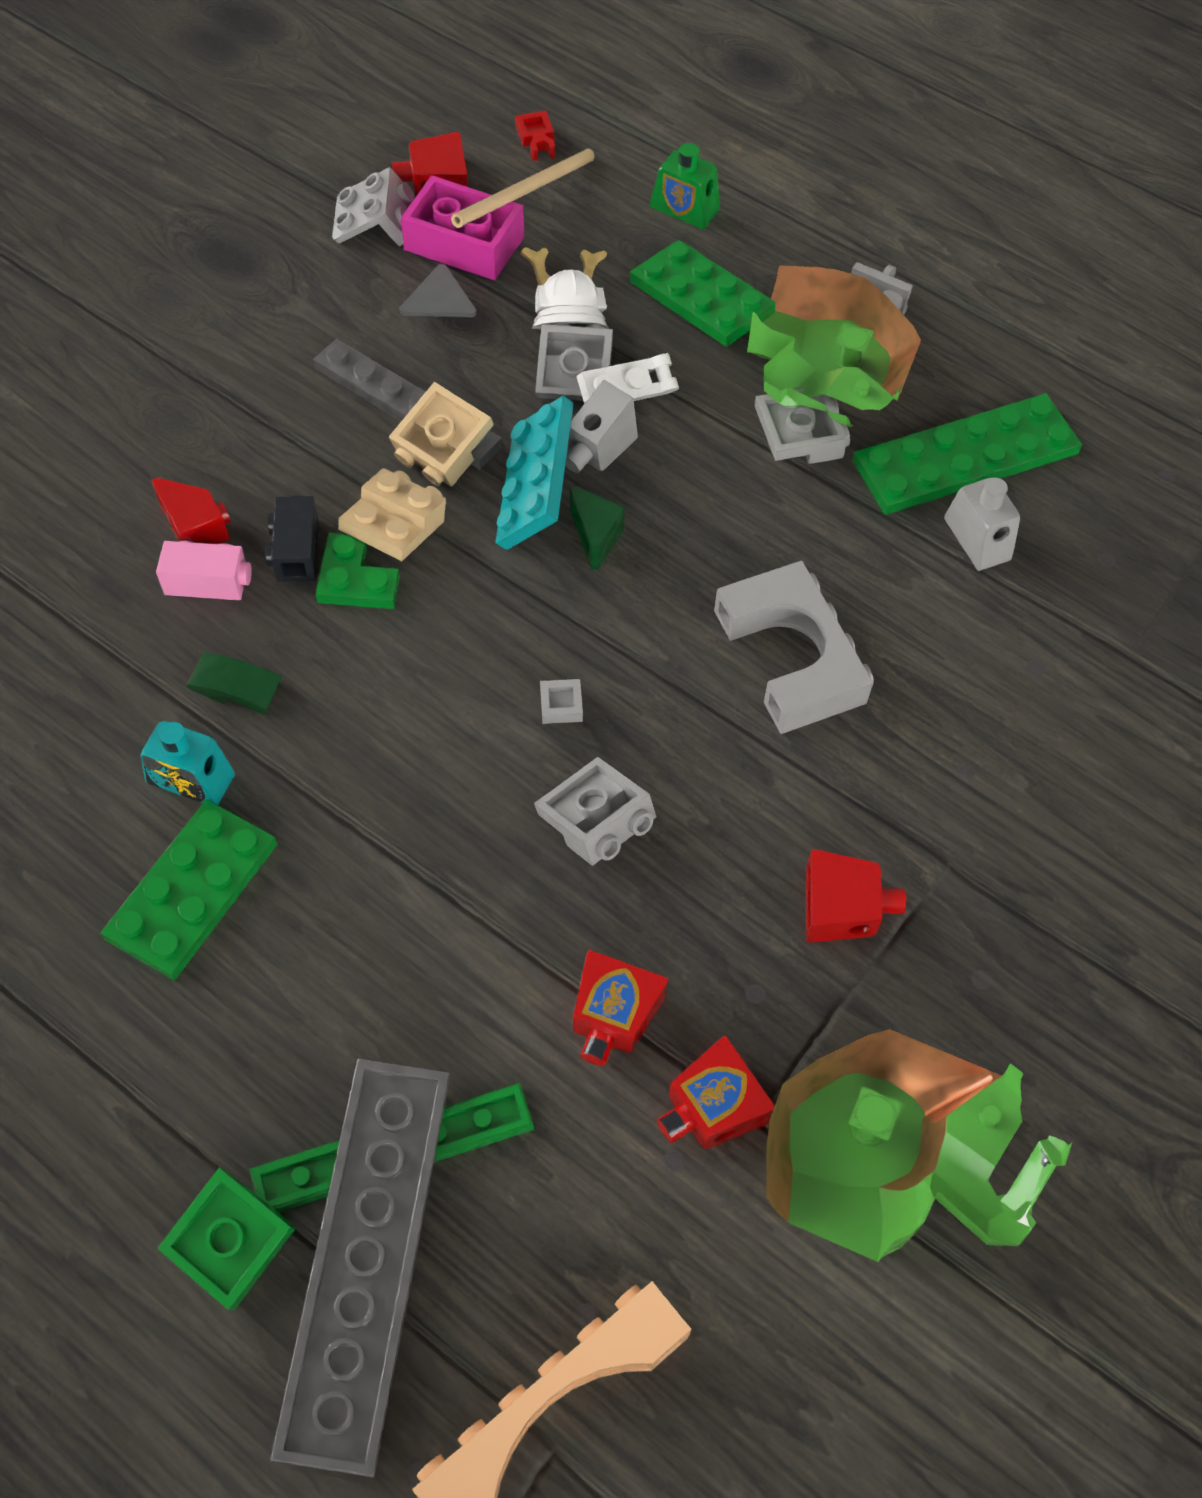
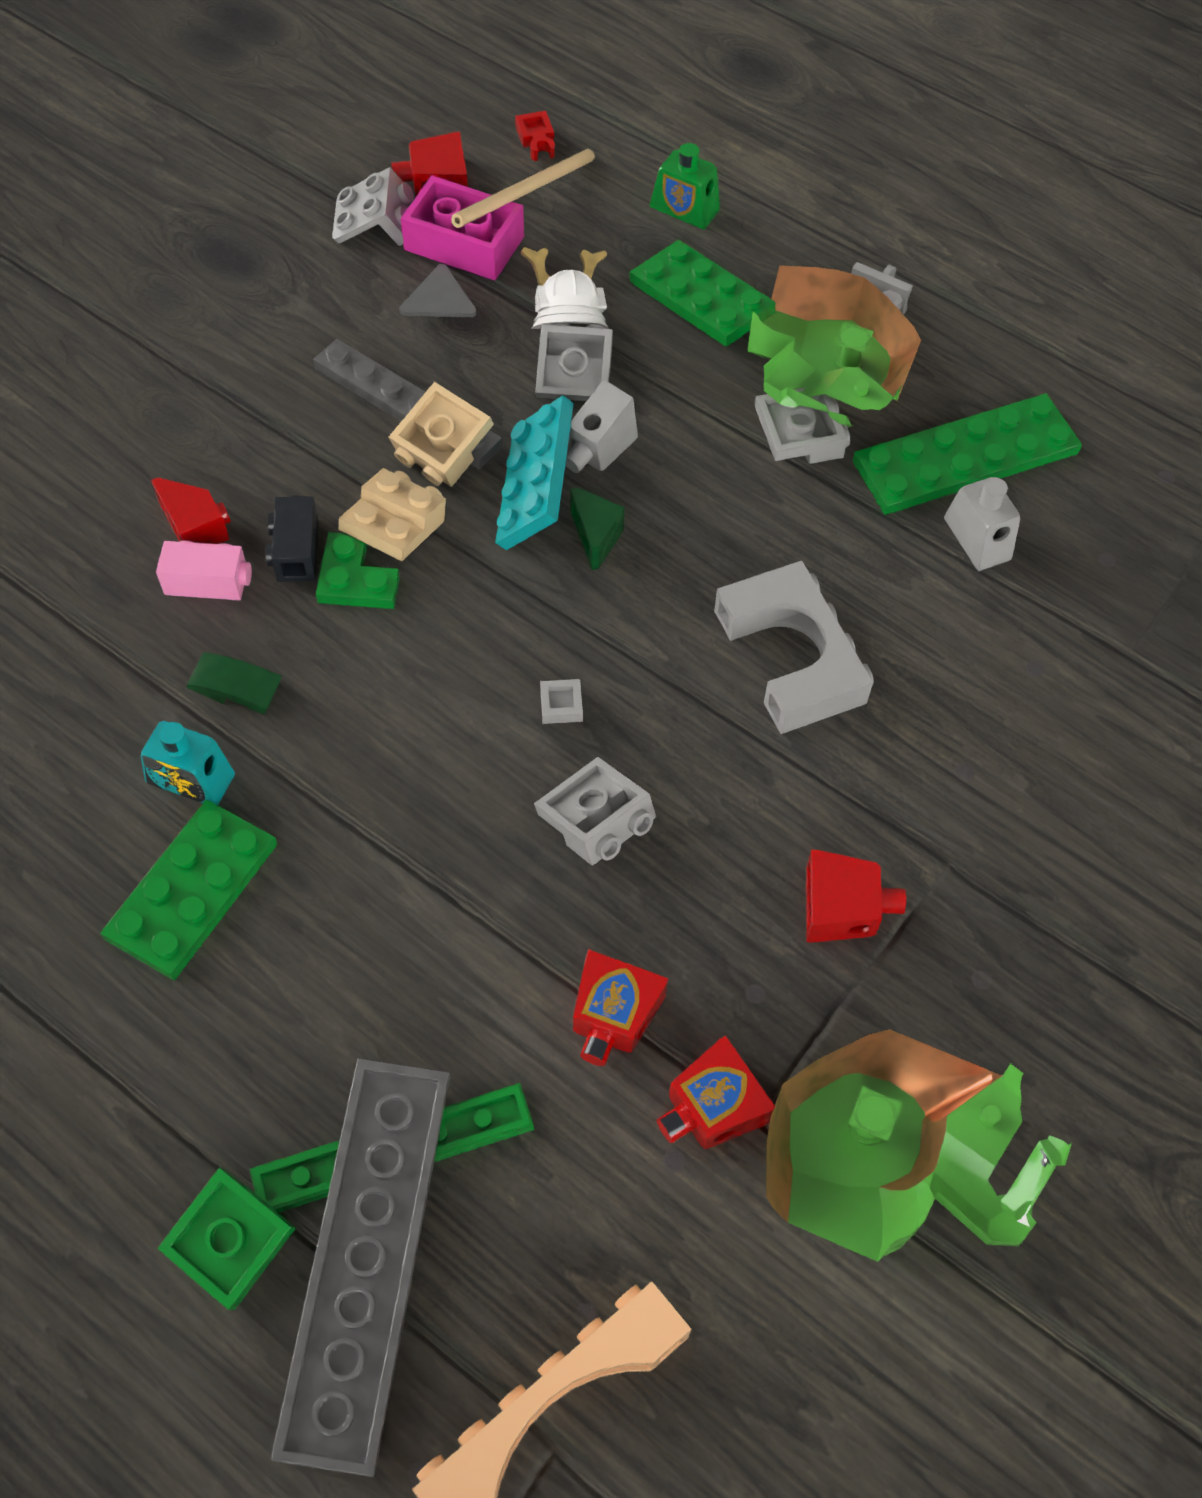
white plate [576,353,679,404] -> none

